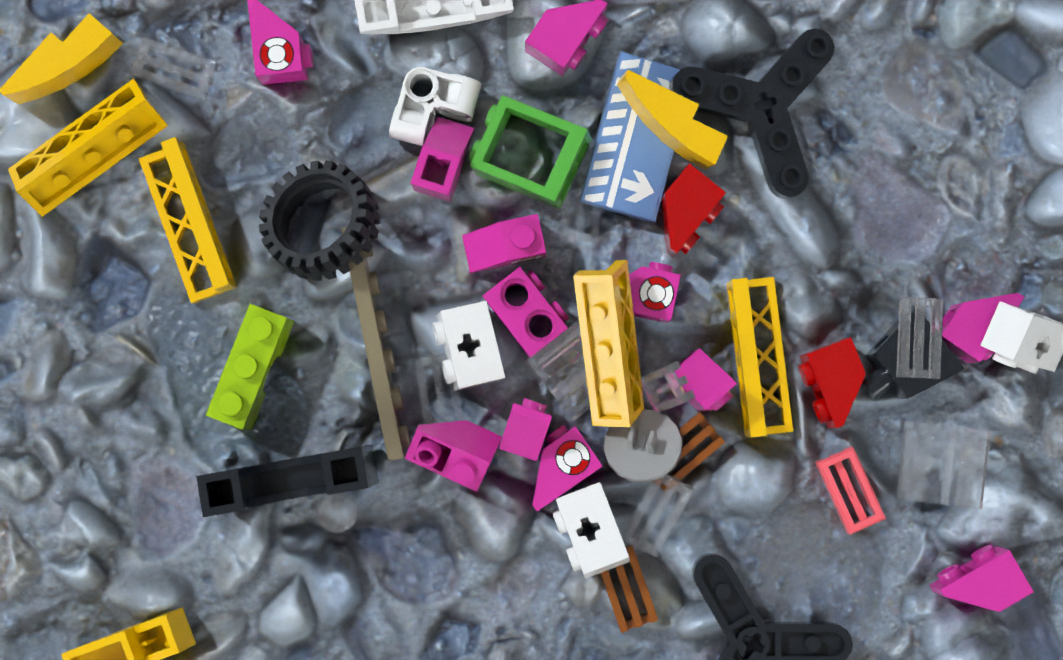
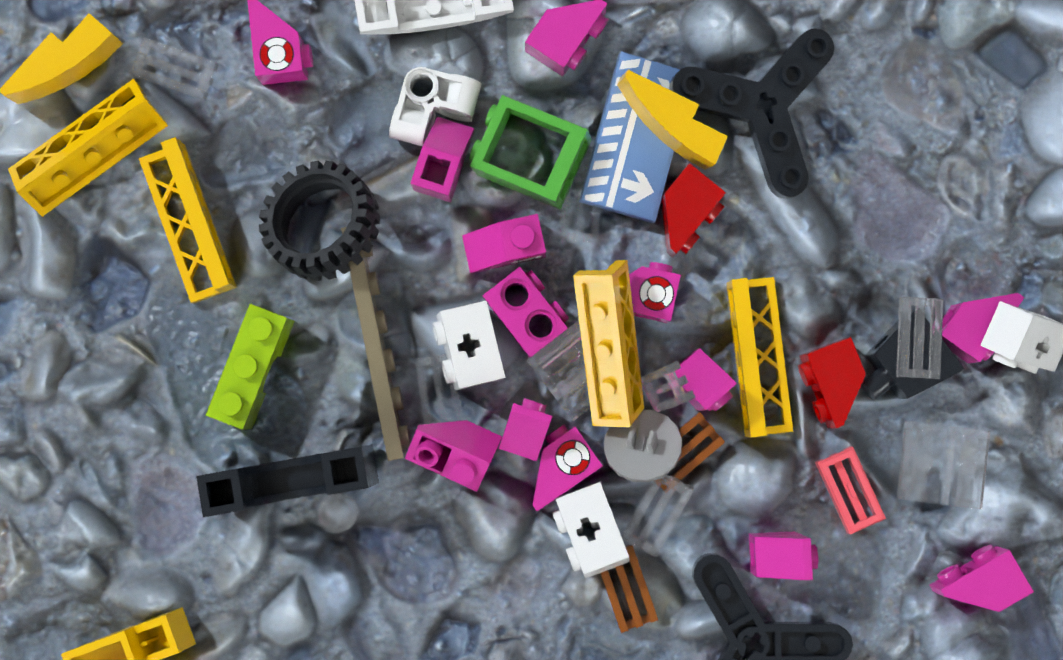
none -> dark pink slope [749,531,819,580]

